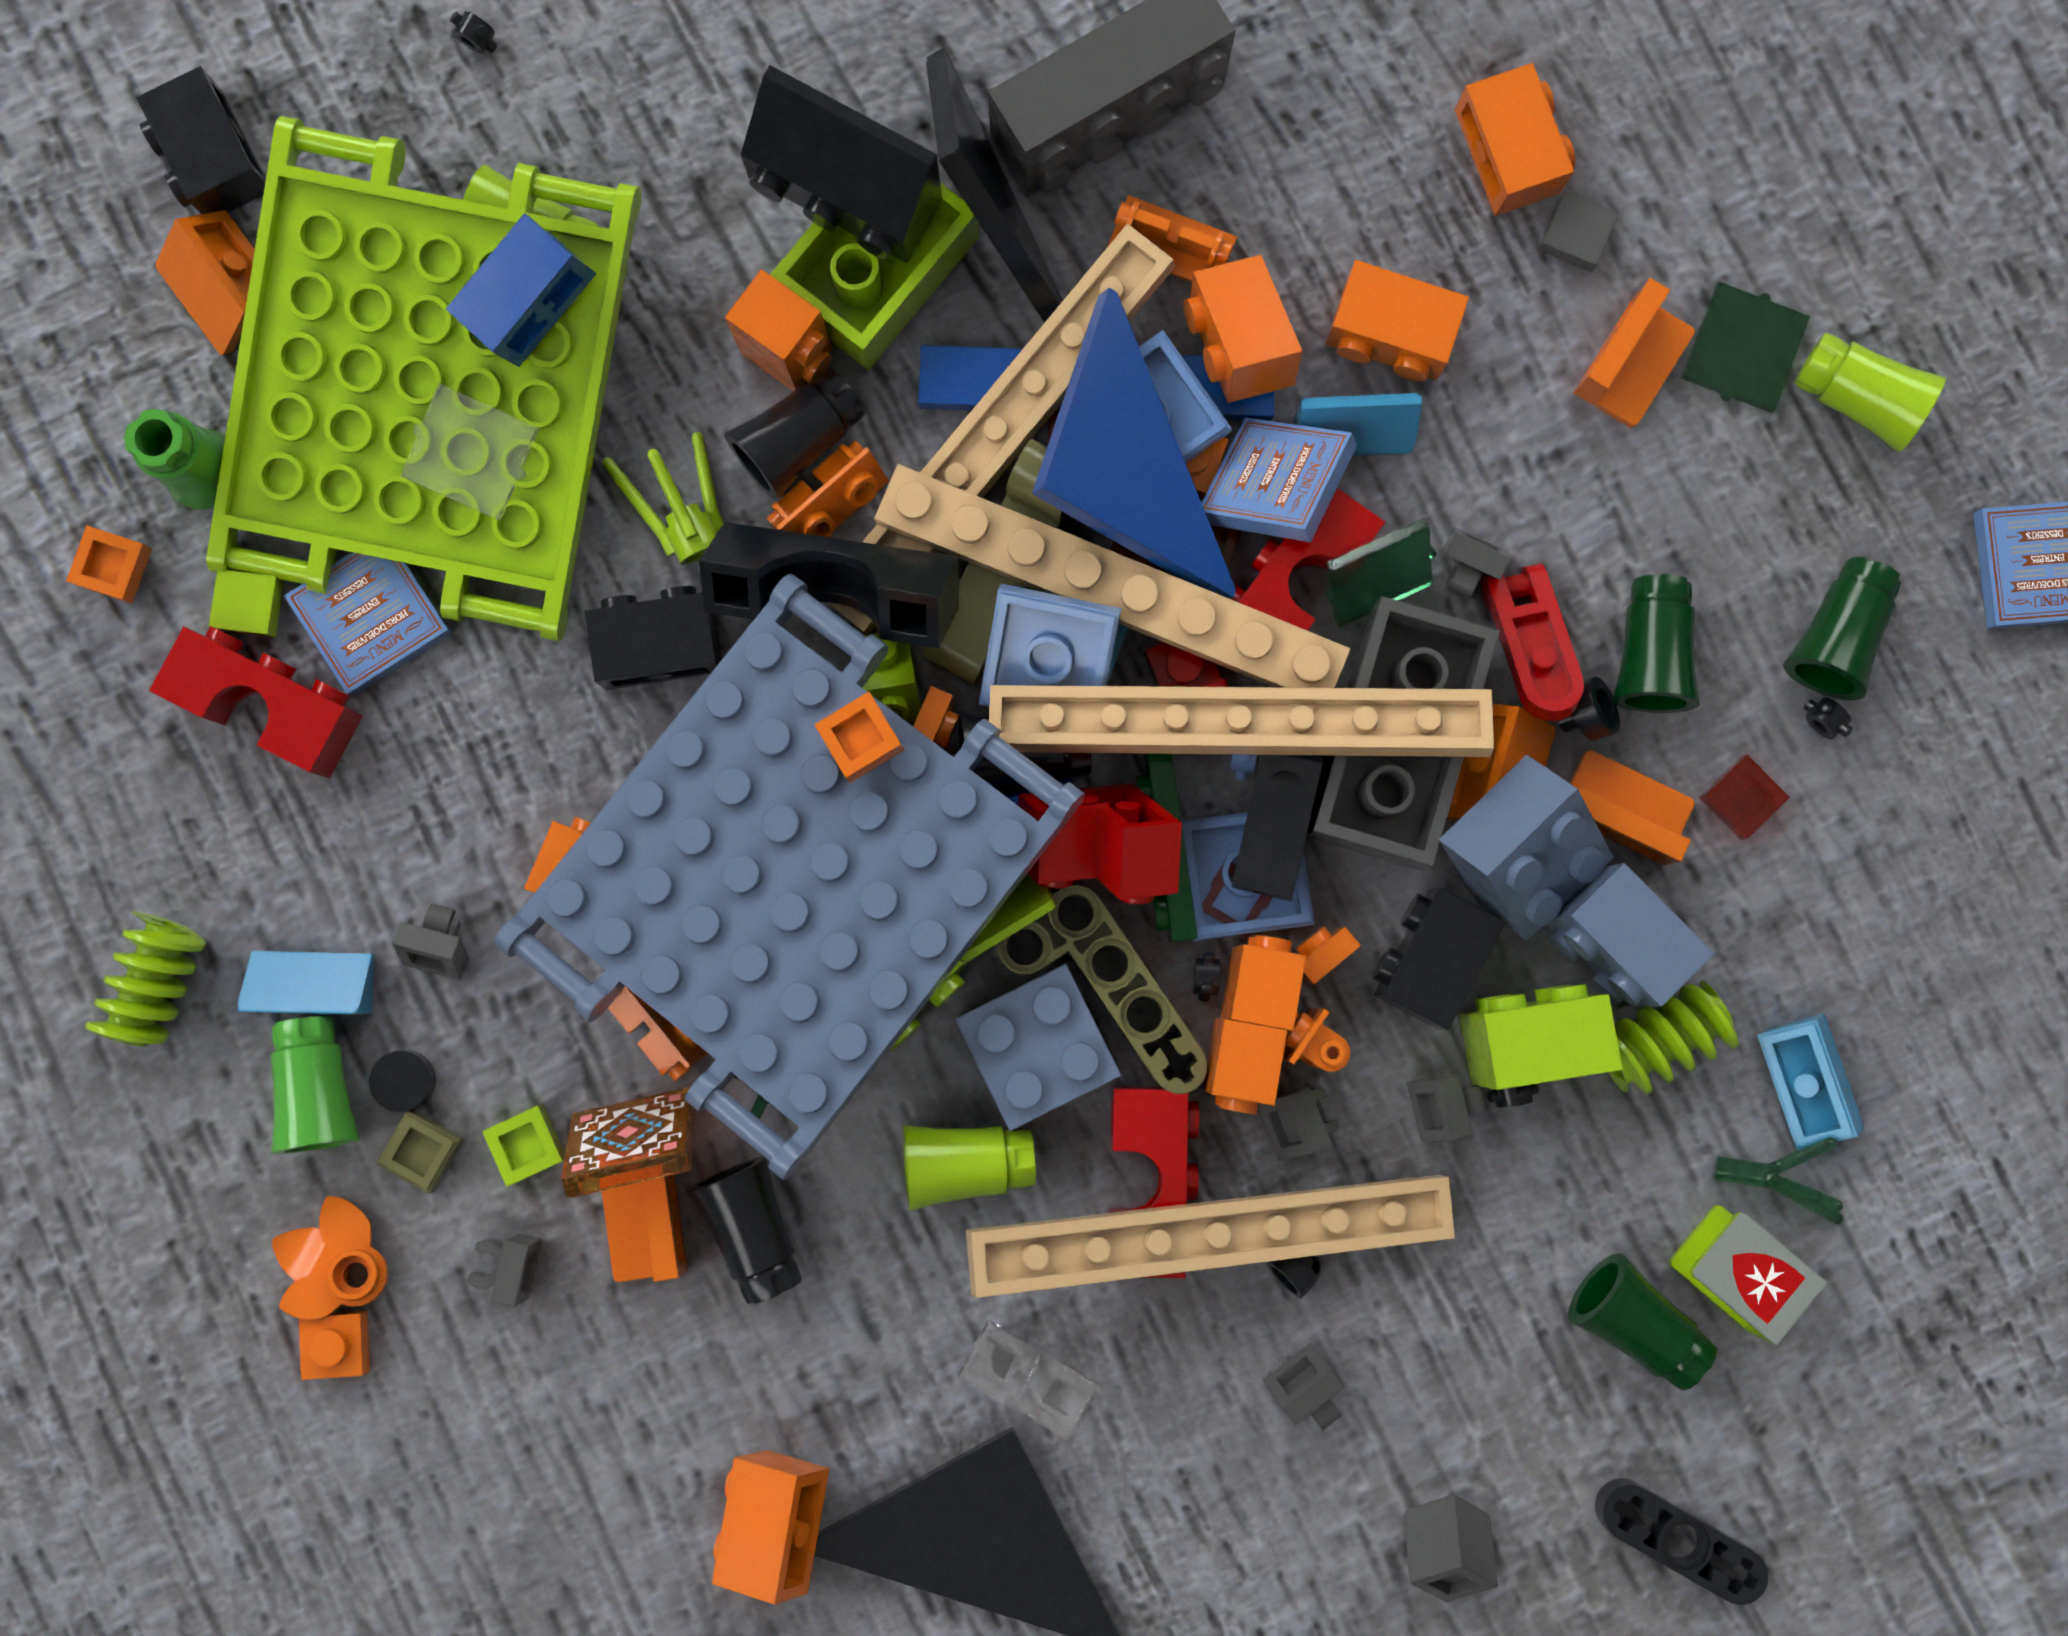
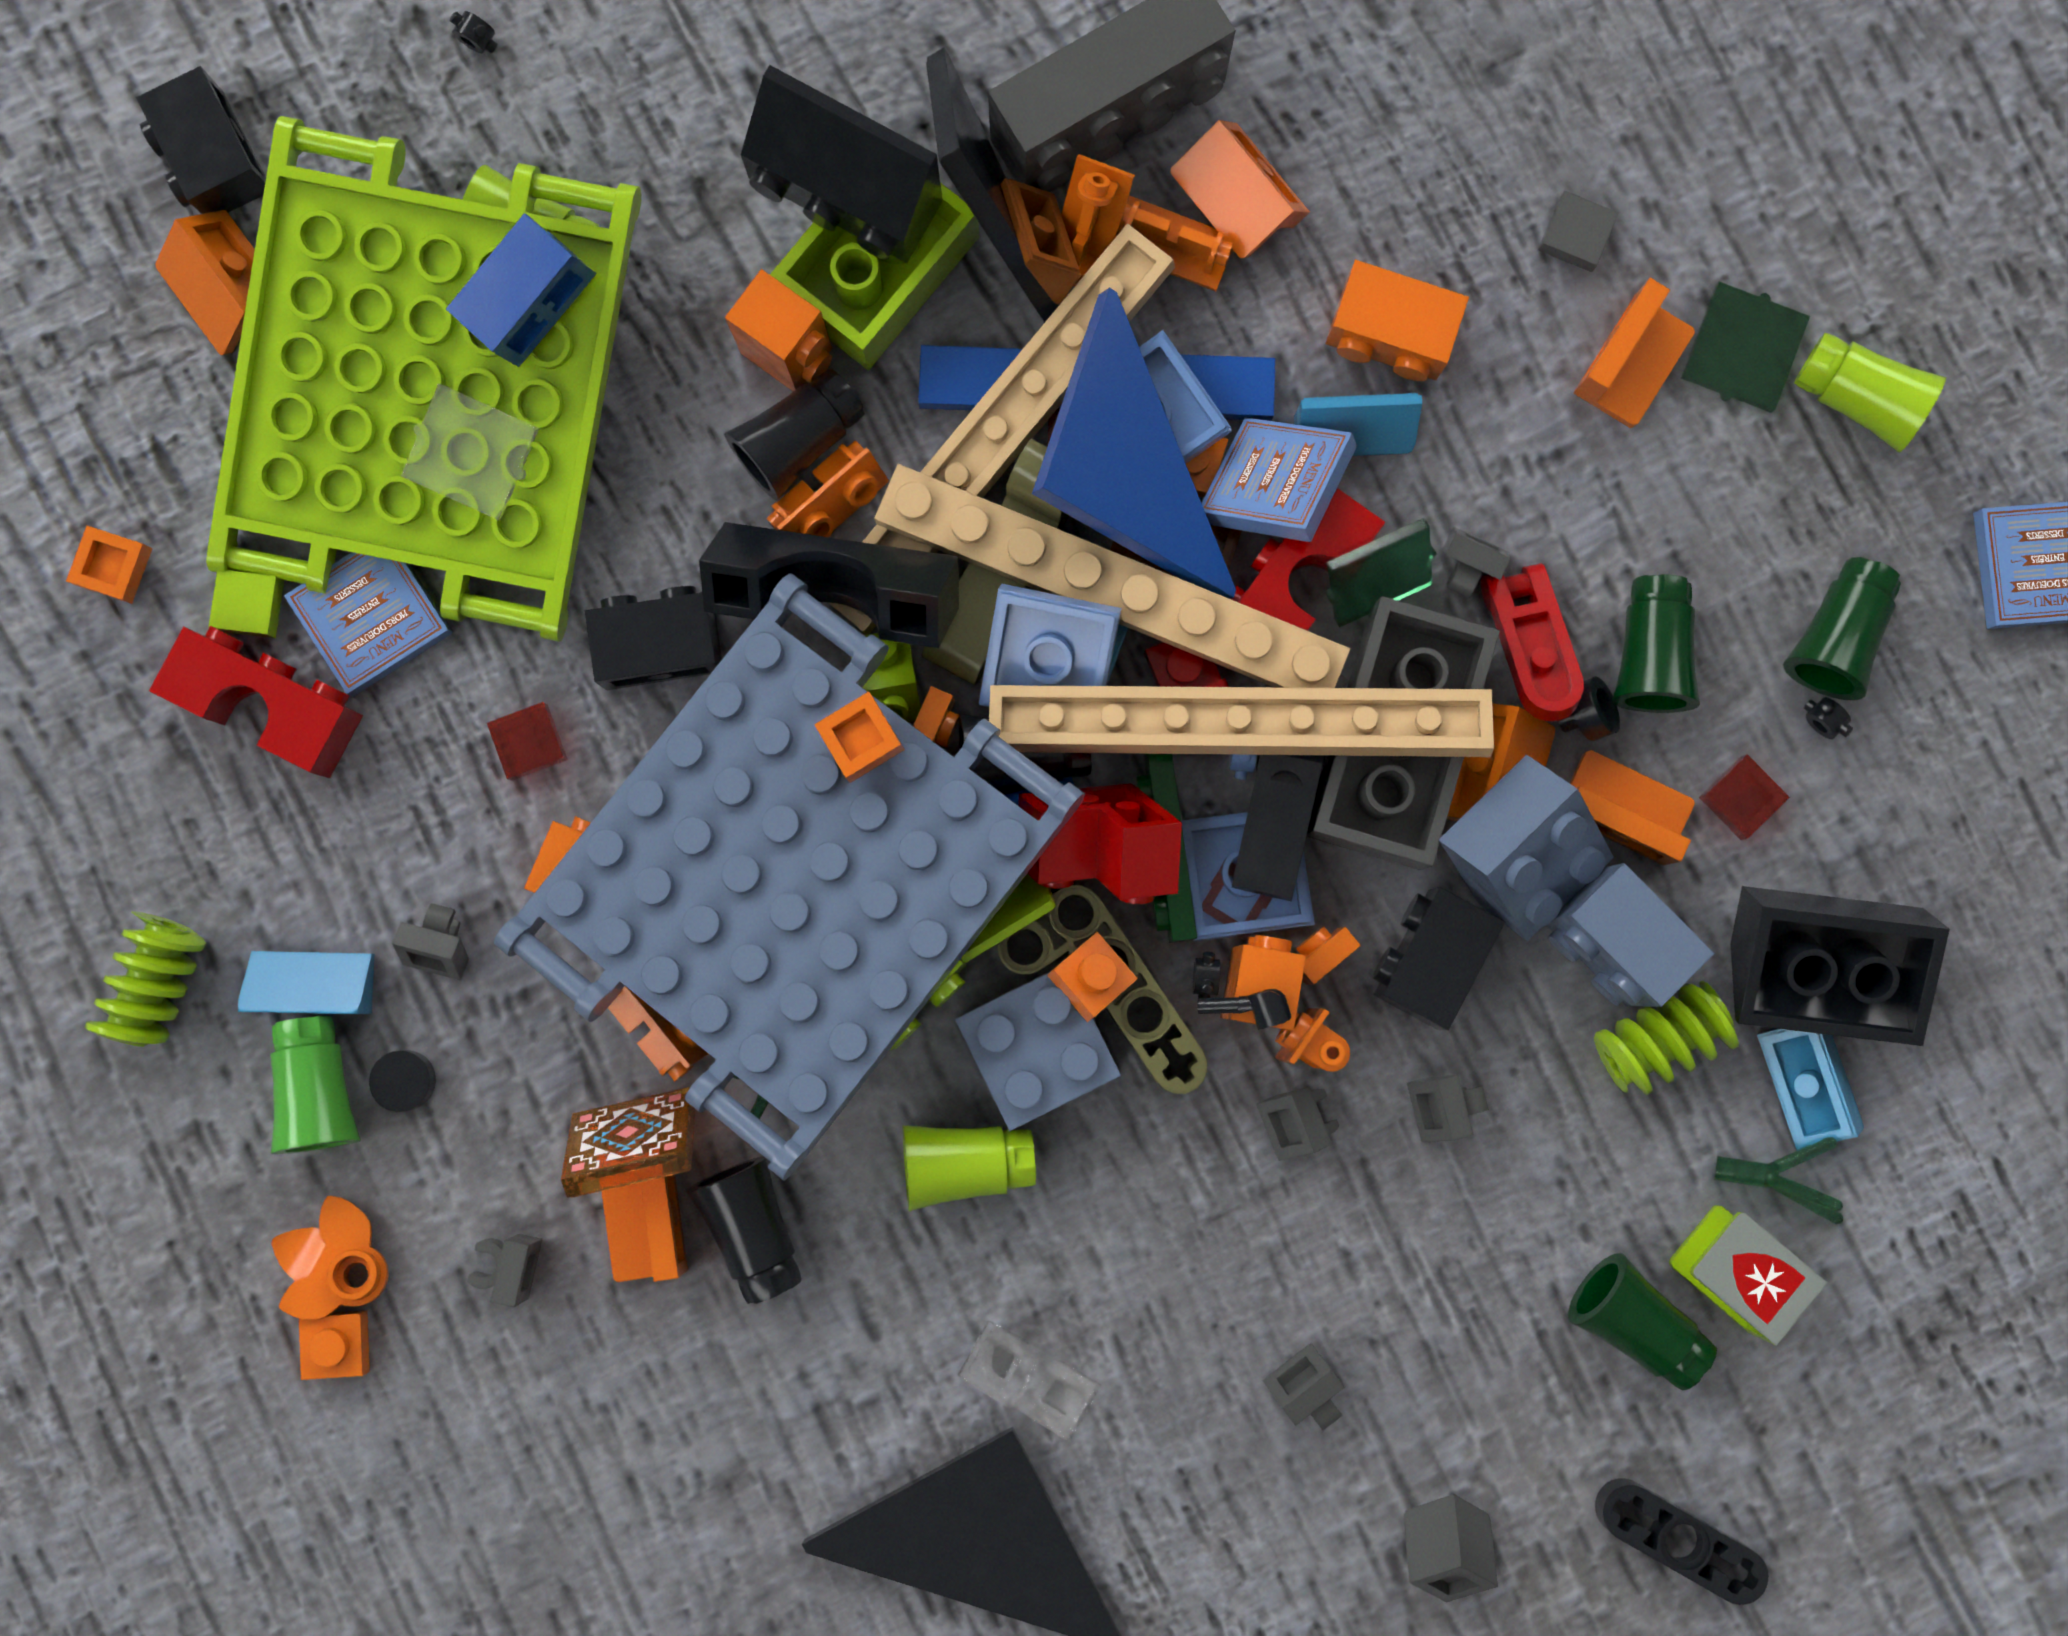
bright green plant [124,409,225,510] -> none
olive tile [376,1110,465,1194] -> none
lime tile [482,1104,567,1187] -> none
lime plant [602,432,724,565] -> none
orange brick [712,1450,830,1605] -> none
tan plate [966,1175,1455,1298] -> none
red arch [1110,1086,1199,1279] -> none
orange brick [1183,255,1302,403] -> none
orange brick [1202,1018,1287,1115] -> none
black hinge [1267,1256,1321,1299] -> none
orange brick [1454,63,1575,216] -> none
lime brick [1459,984,1623,1090] -> none
black piece [1487,1084,1539,1108] -> none
none -> clear red tile [487,702,568,781]
none -> dark orange slope [1001,178,1081,304]
none -> orange plate [1047,932,1138,1022]
none -> orange hinge [1061,154,1135,286]
none -> orange panel [1170,120,1310,258]
none -> black hand [1197,989,1291,1030]
none -> black slope [1730,886,1950,1046]

